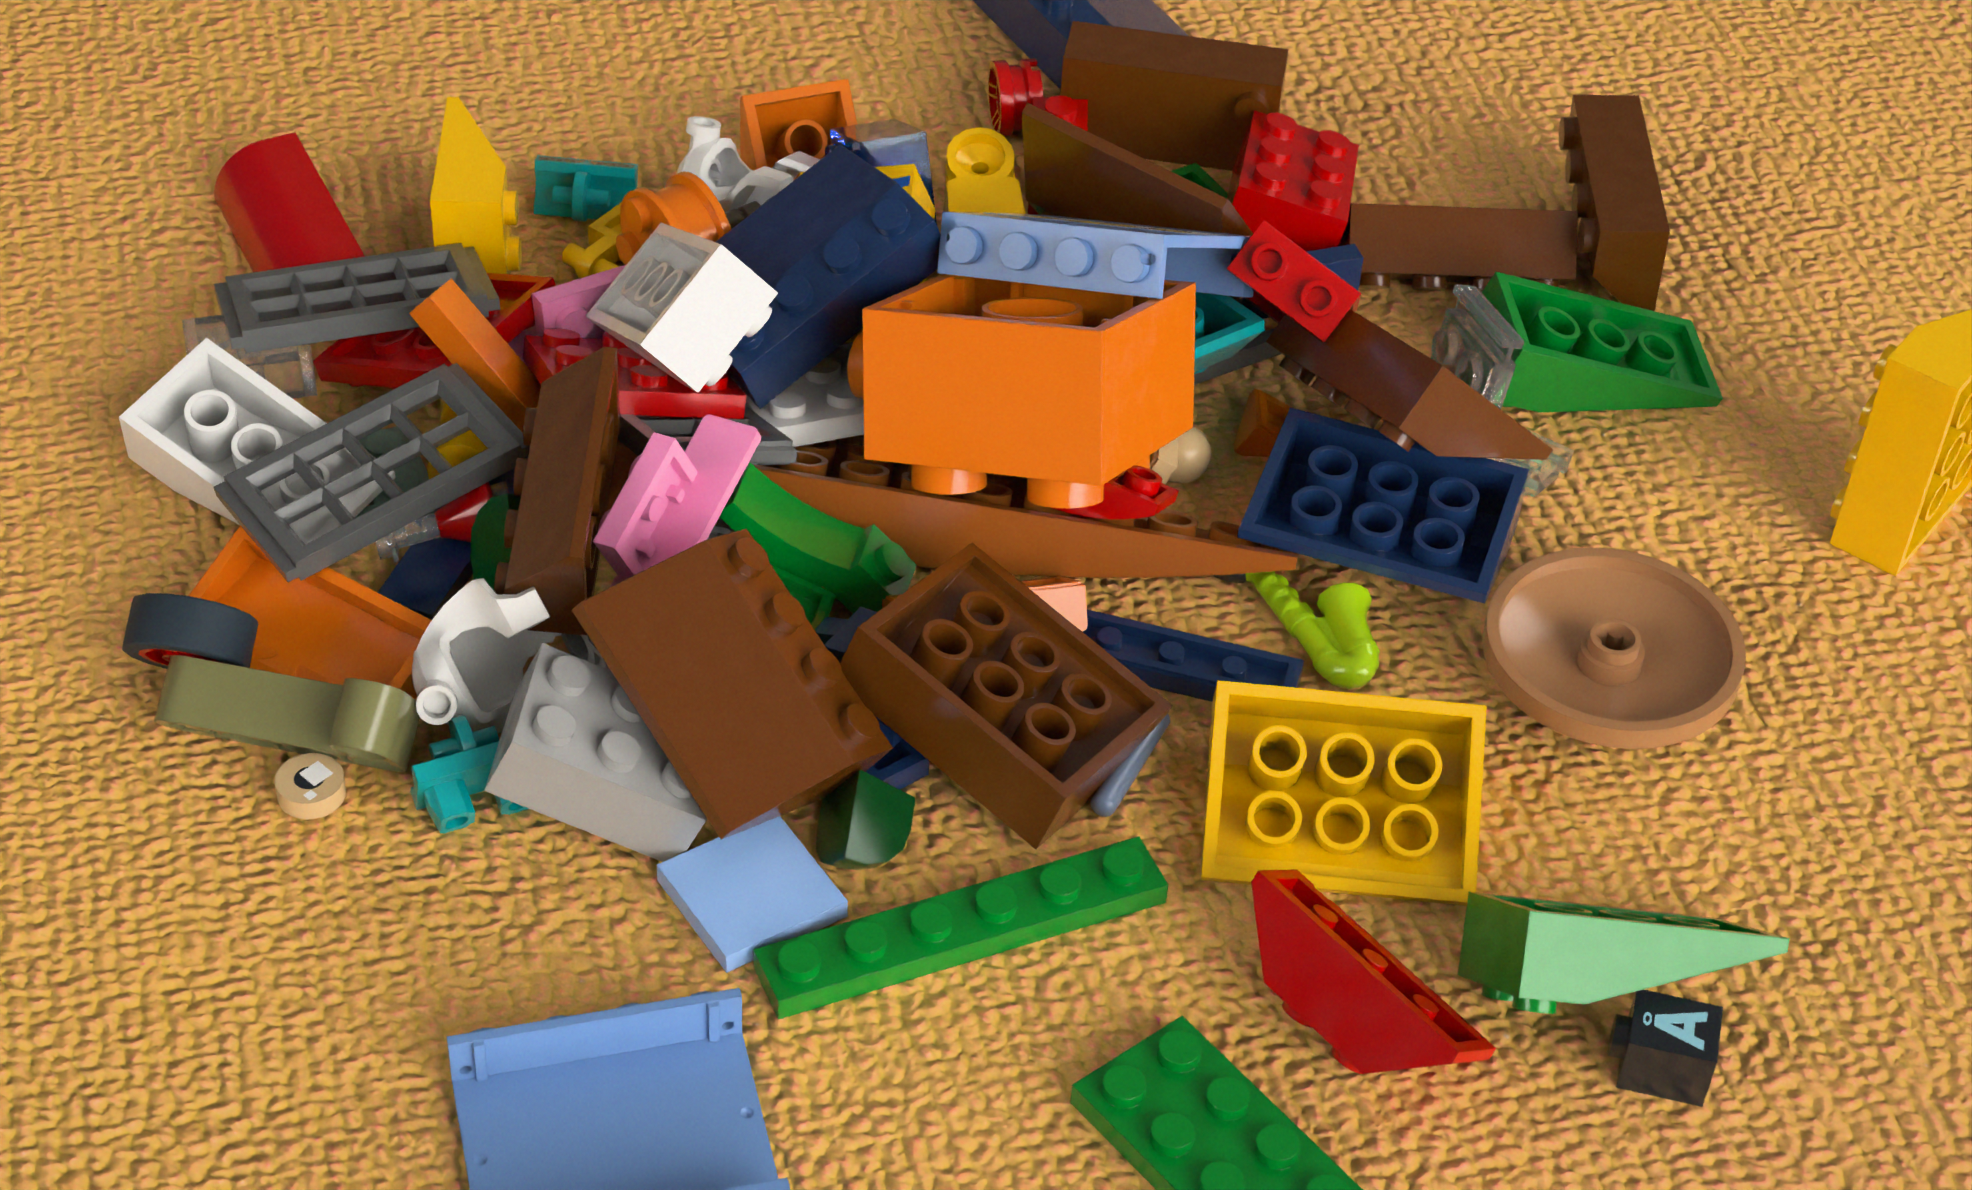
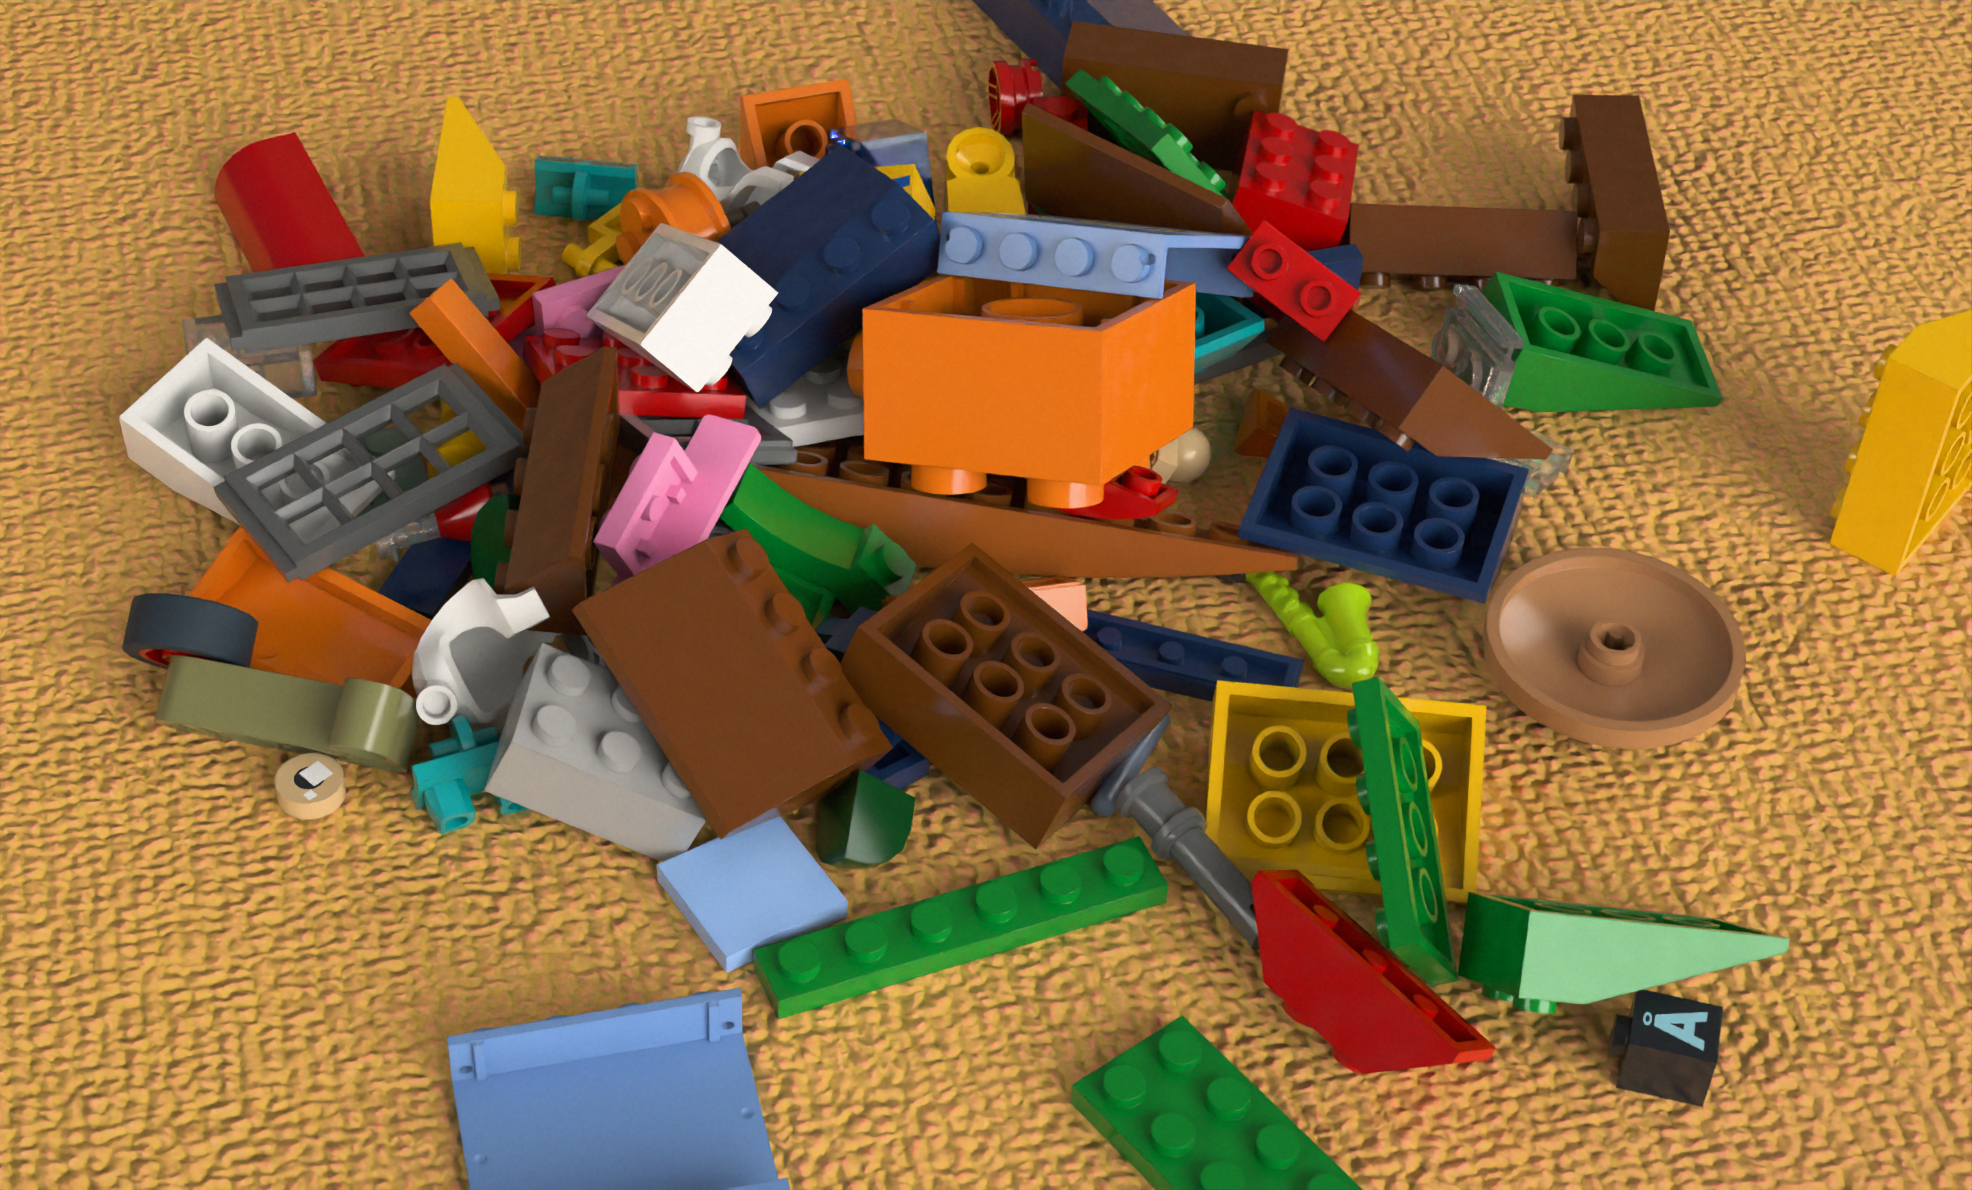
none -> green plate [1065,68,1227,197]
none -> dark grey pin [1115,767,1259,950]
none -> green plate [1347,677,1459,986]

